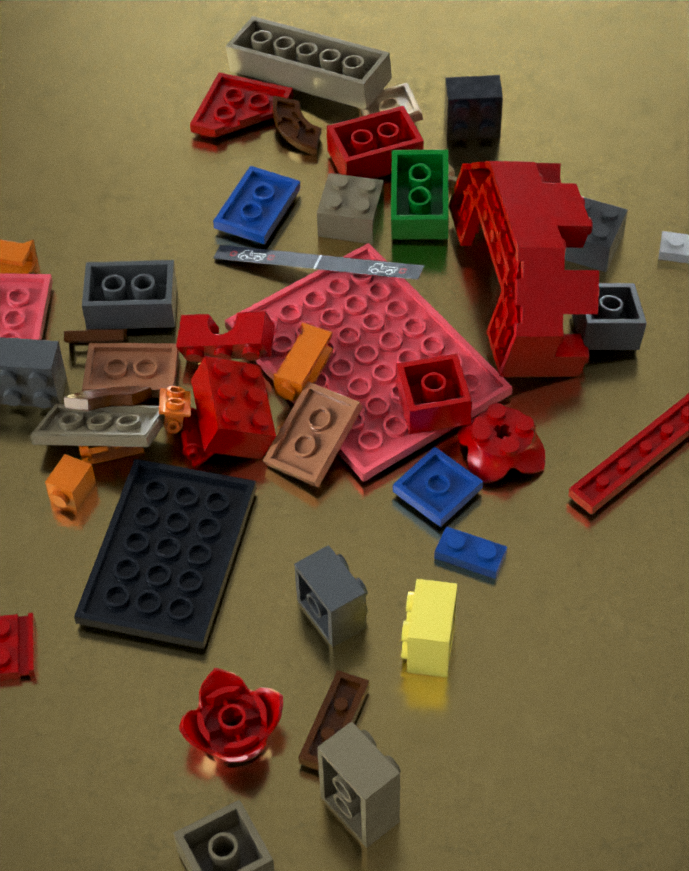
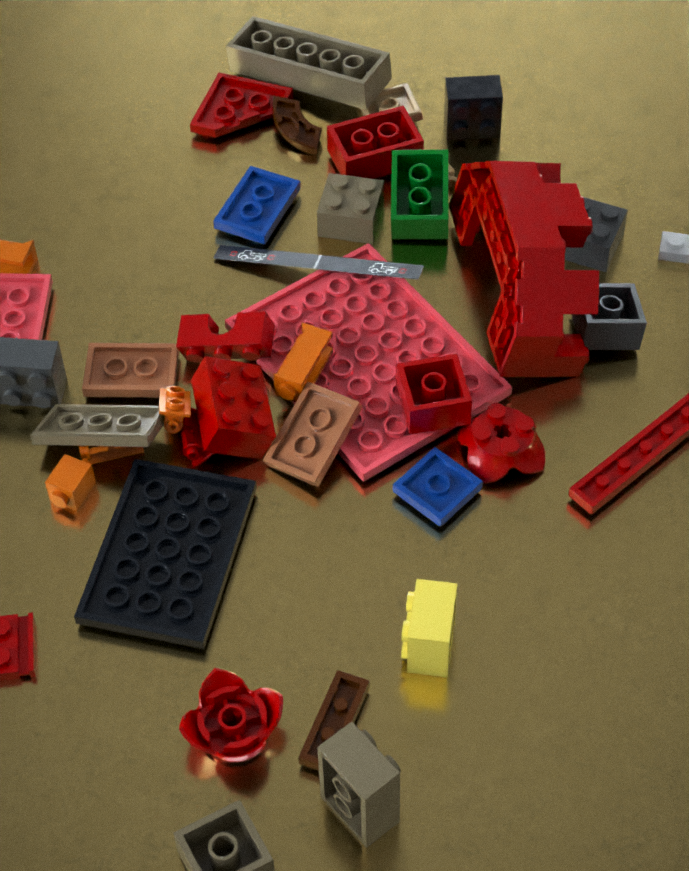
reddish brown tile [63,328,128,343] -> none
reddish brown tile [64,386,152,411] -> none
dark grey brick [82,260,177,329] -> none
dark grey brick [294,545,368,647] -> none
blue plate [434,526,507,579] -> none

